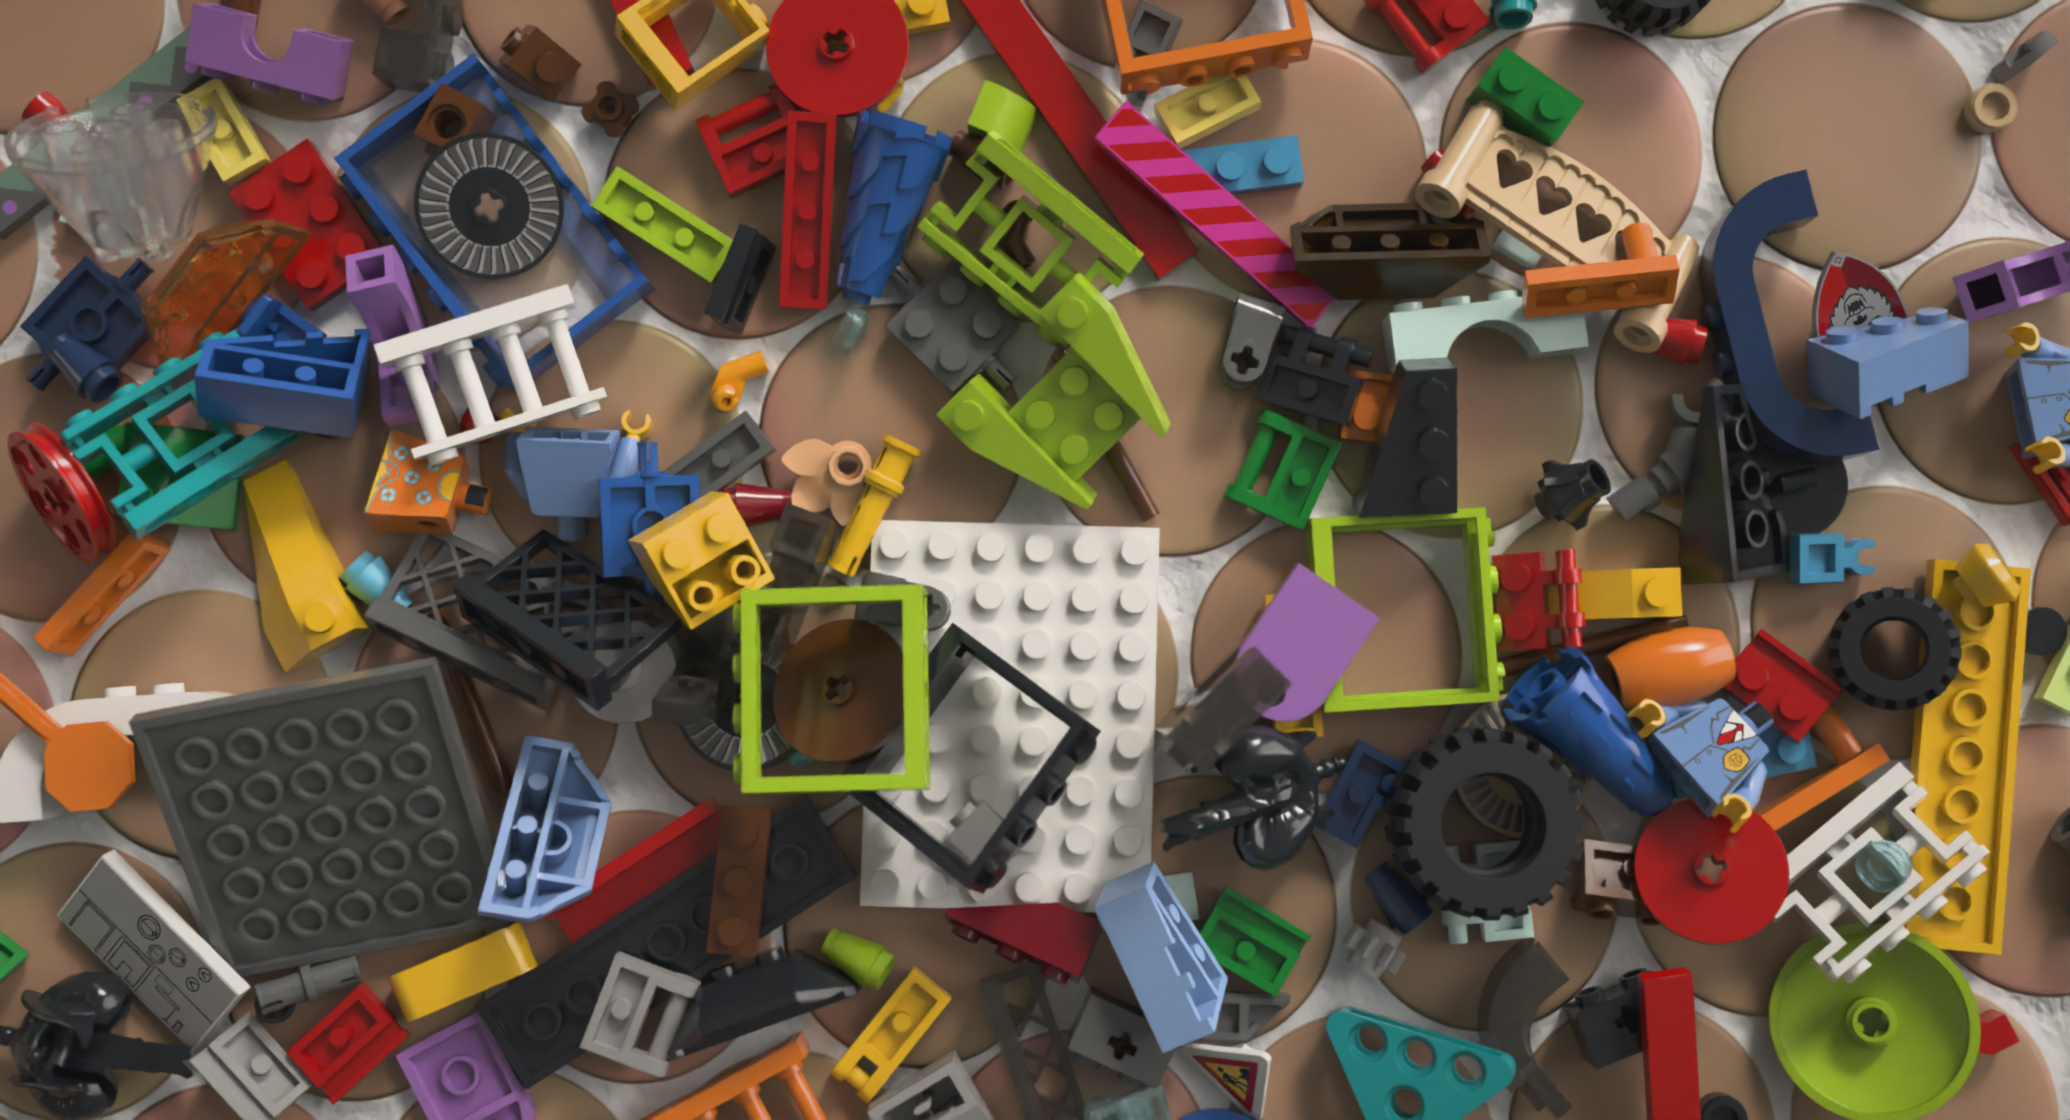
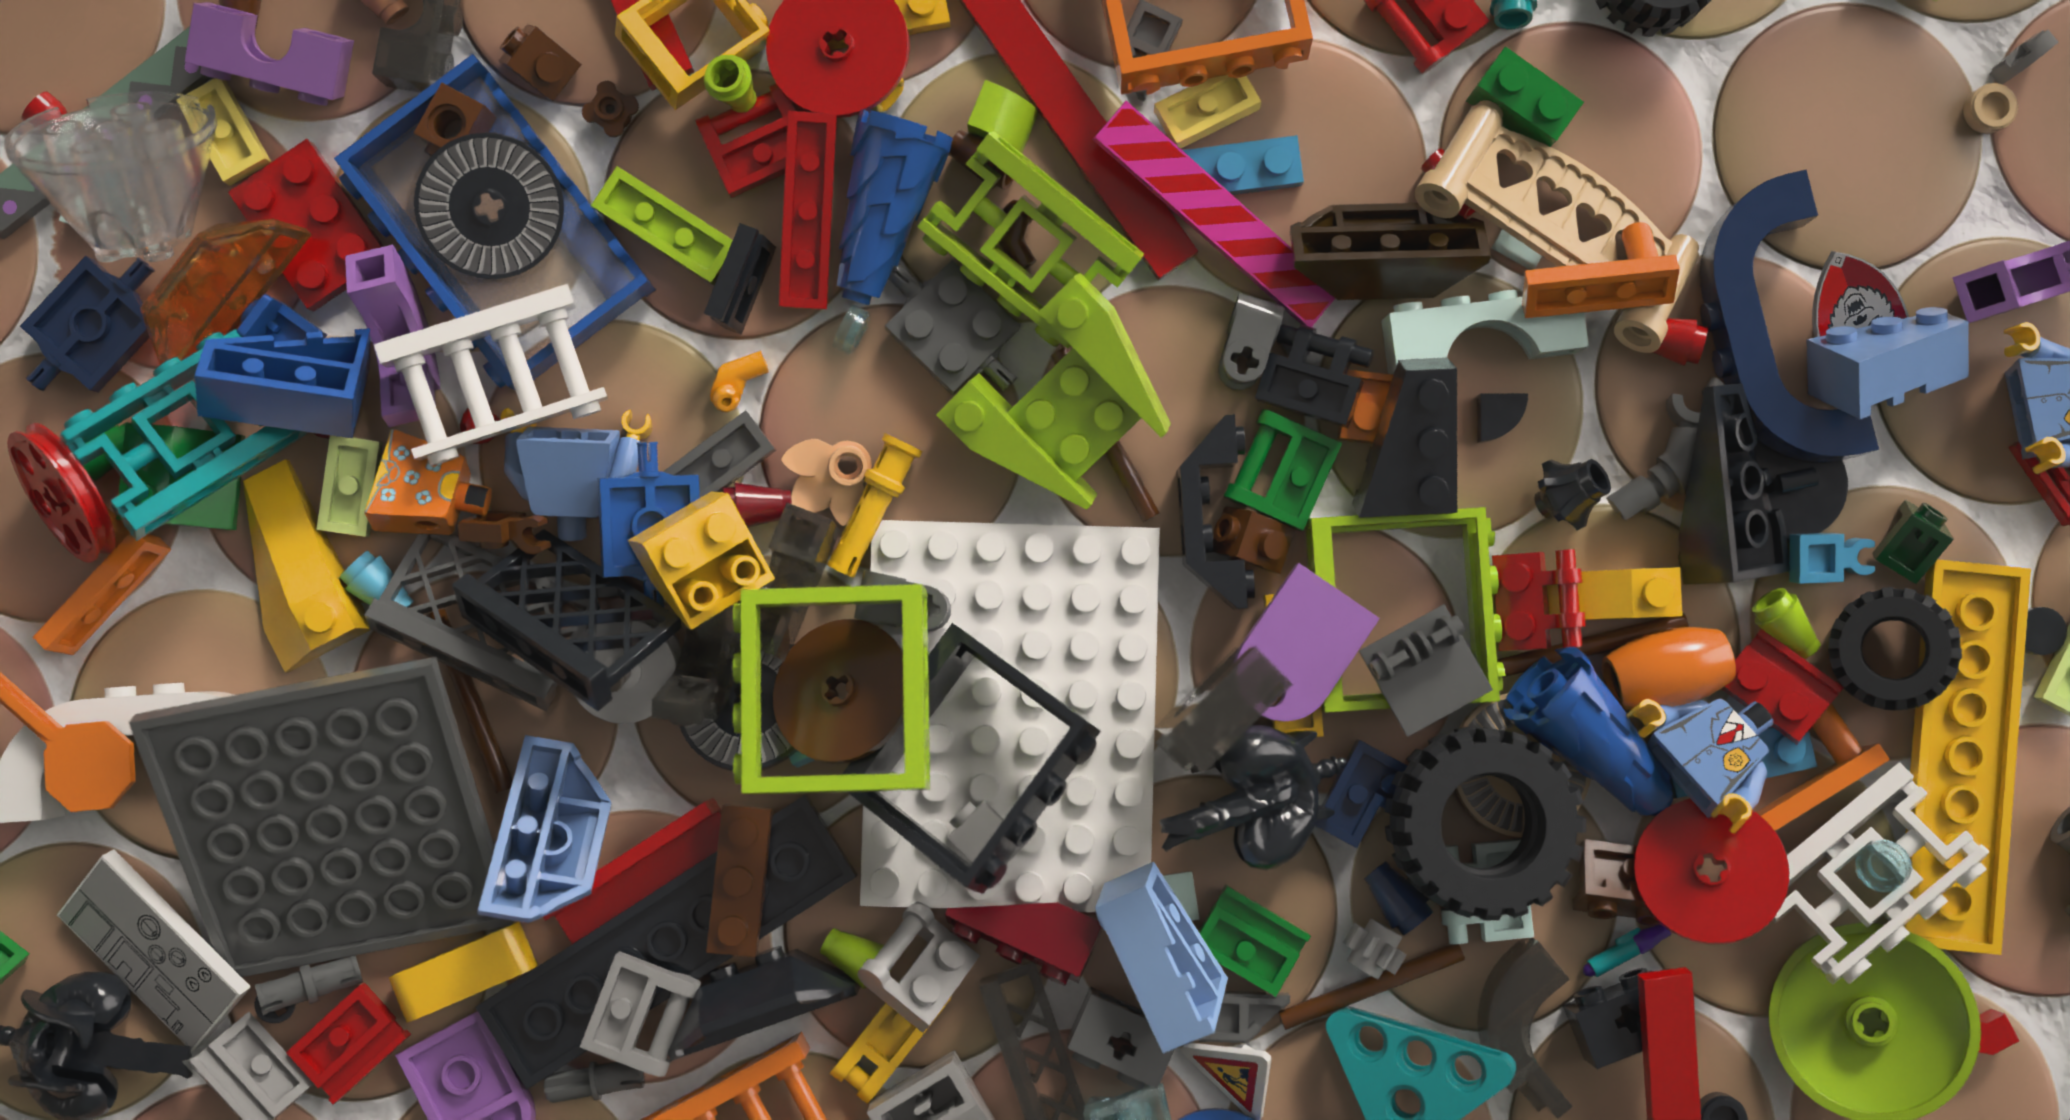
dark blue cone [46,333,123,403] -> none
yellow cone [1952,544,2021,607] -> none
none -> yellowish green plate [316,435,383,537]
none -> reddish brown plate [457,511,551,554]
none -> dark grey axle [544,1061,645,1103]
none -> lime cone [704,55,757,112]
none -> light grey plate [857,901,980,1033]
none -> black slope [1177,414,1255,610]
none -> reddish brown bracket [1213,506,1295,574]
none -> reddish brown bar [1278,944,1465,1030]
none -> dark grey hinge [1359,604,1493,737]
none -> black tile [1477,393,1528,443]
none -> teal piece [1583,925,1671,977]
none -> lime cone [1752,588,1821,659]
none -> dark green bracket [1872,500,1954,584]

